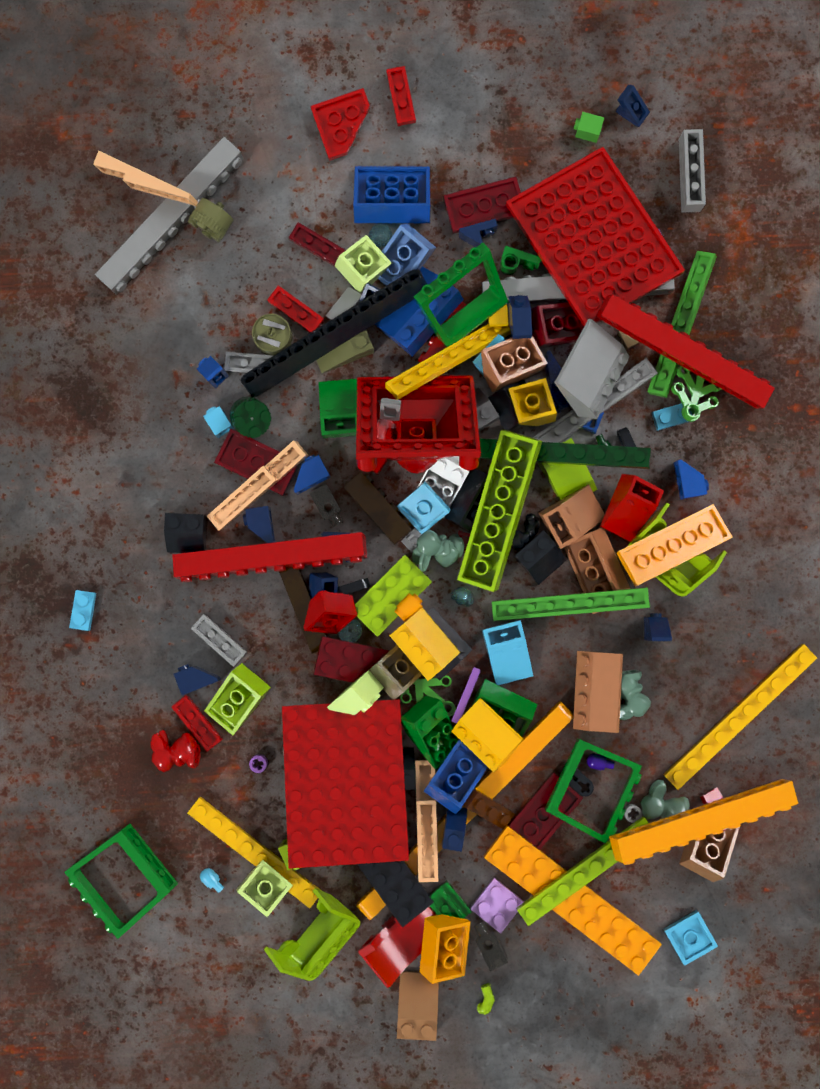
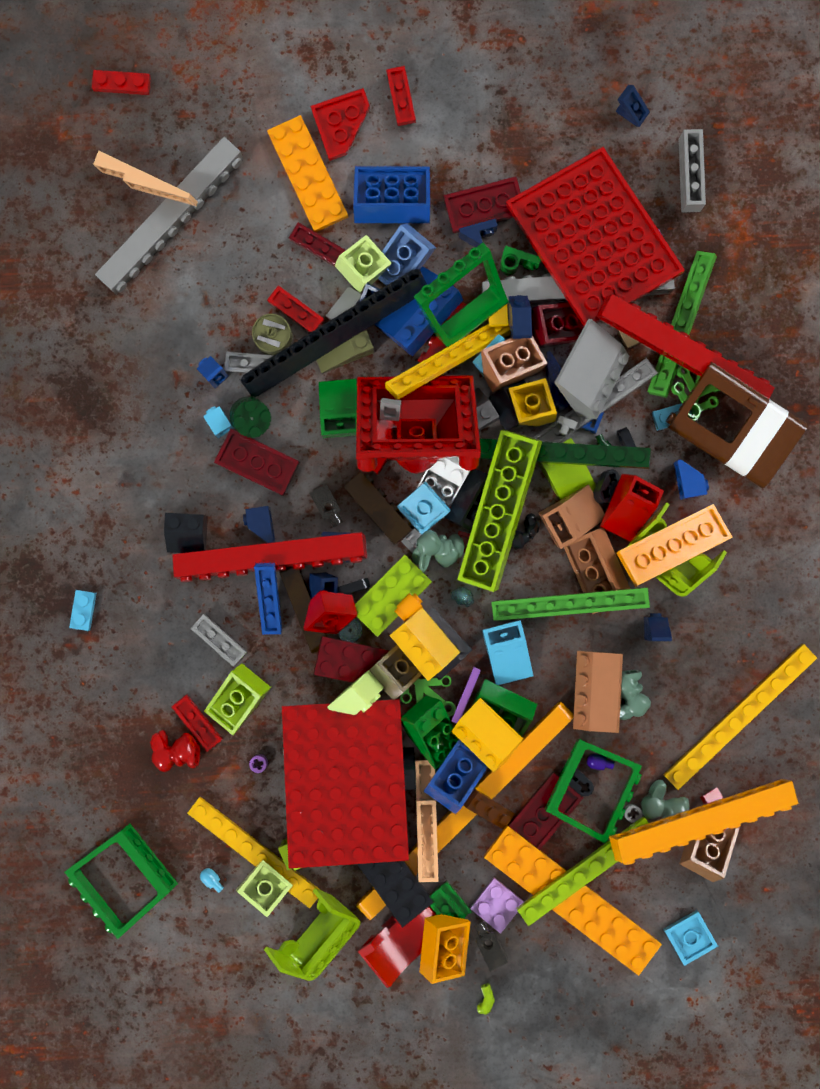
dark blue slope [174,664,221,695] -> none
olive piece [188,198,234,242] -> none
light nougat slope [207,440,309,531] -> none
blue slope [294,455,331,495] -> none
clear light blue plate [369,224,393,247] -> none
medium nougat slope [397,971,439,1041] -> none
dark blue slope [441,807,467,852] -> none
black slope [513,530,567,585] -> none
bright green brick [573,112,604,143] -> none
none -> red plate [92,70,151,95]
none -> blue plate [254,563,282,635]
none -> light orange plate [267,115,348,232]
none -> light grey tile [557,415,579,436]
none -> black beam [594,469,620,504]
none -> reddish brown piece [666,362,808,488]

